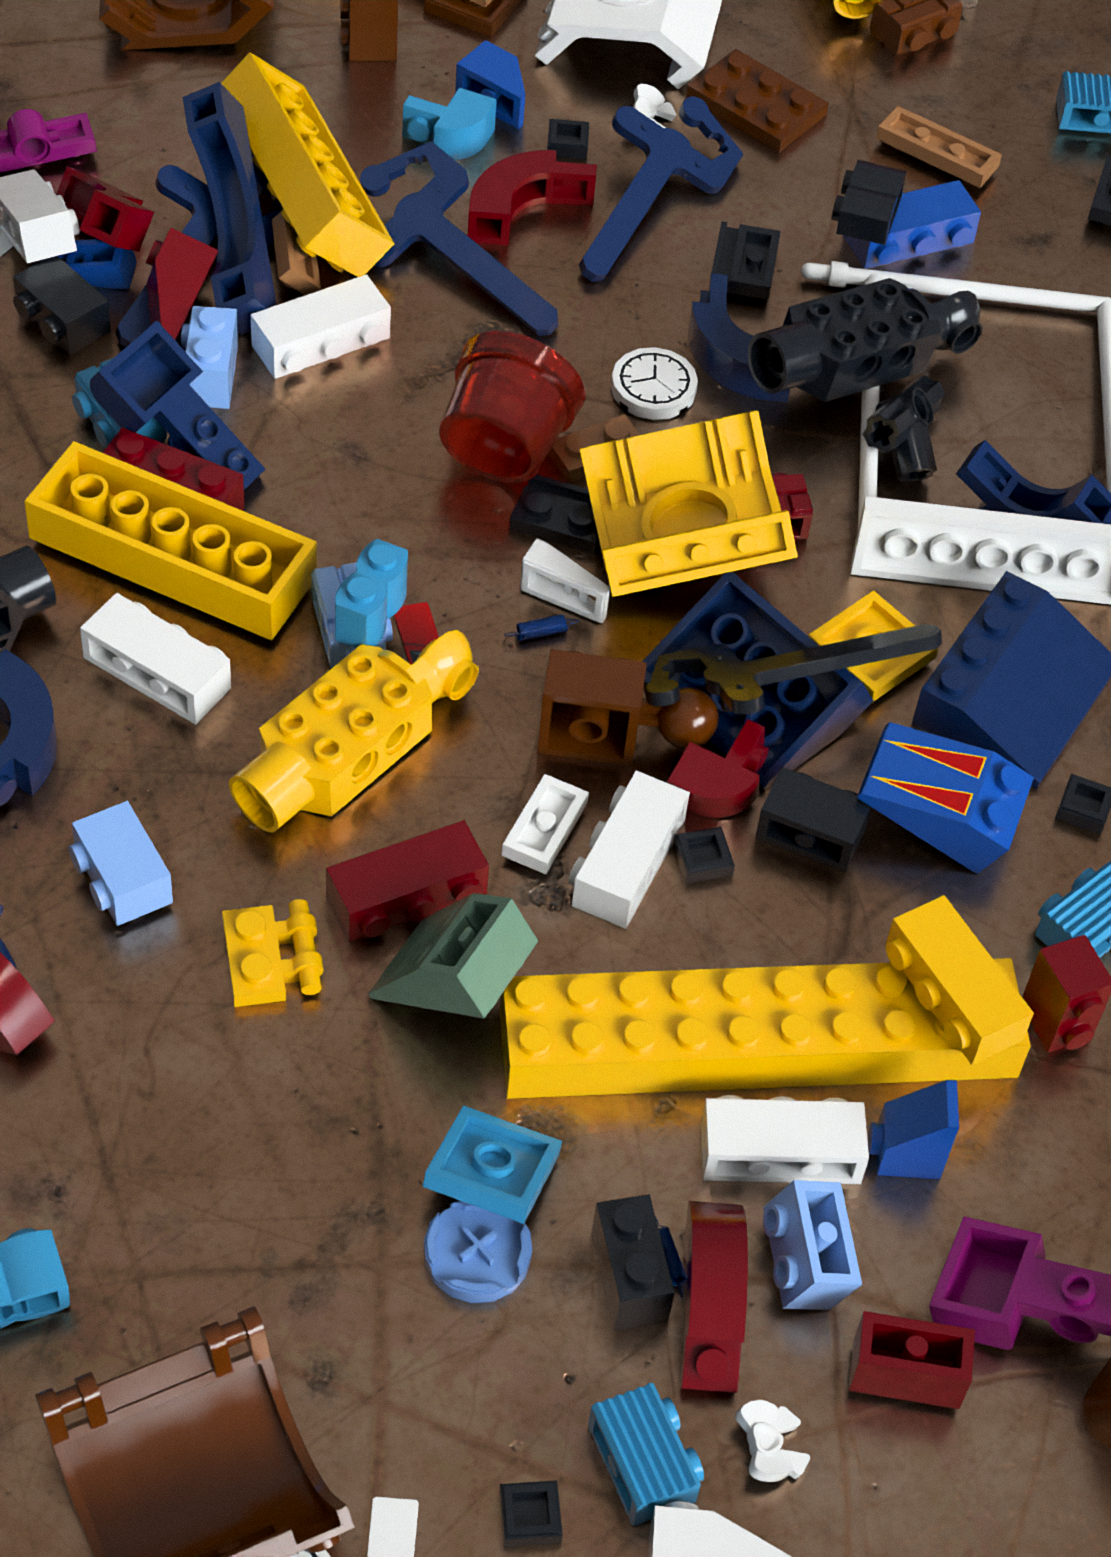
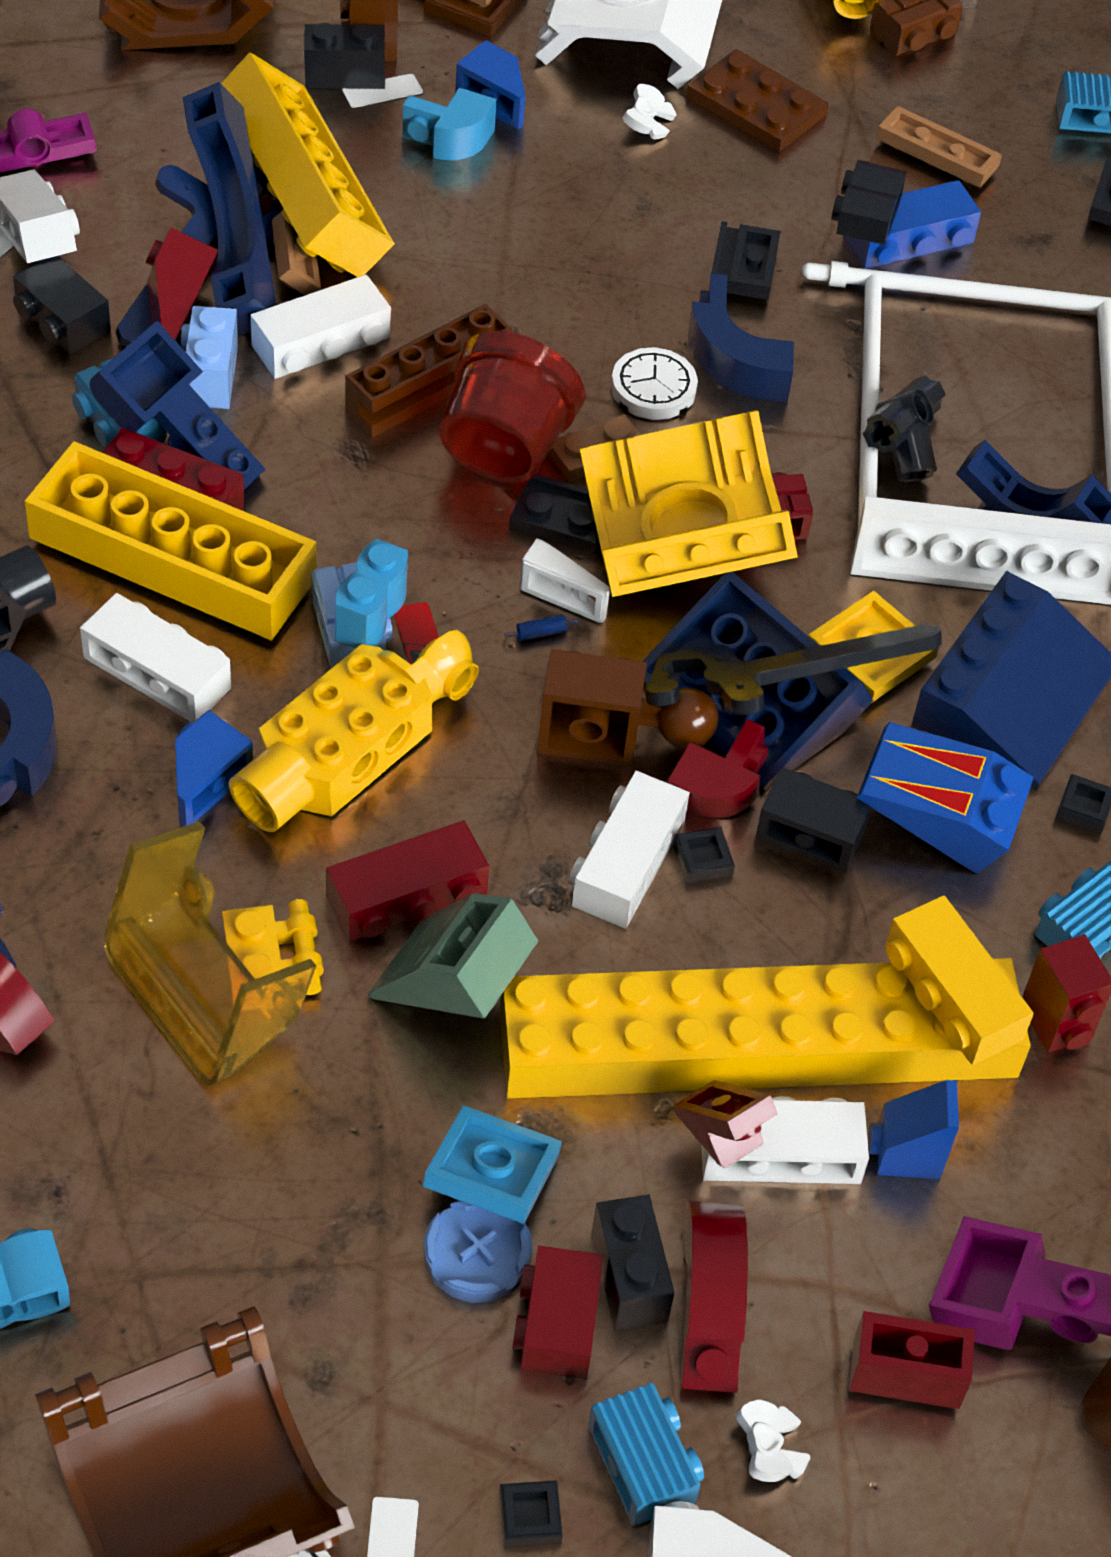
blue slope [43,239,137,289] -> none
dark red arch [56,166,154,252] -> none
light blue brick [68,800,173,926] -> none
dark blue piece [360,141,558,336] -> none
dark red arch [467,150,597,245] -> none
white plate [502,774,589,874] -> none
black tile [547,119,589,160] -> none
dark blue piece [578,96,743,282] -> none
blue piece [656,1218,687,1298] -> none
black brick [748,278,983,402] -> none
light blue brick [763,1180,862,1310] -> none
none -> clear yellow windscreen [104,821,316,1085]
none -> blue slope [175,710,253,829]
none -> black brick [304,23,385,89]
none -> white sticker [342,74,423,108]
none -> reddish brown brick [345,304,512,439]
none -> dark red brick [512,1245,604,1379]
none -> slope [673,1080,778,1168]

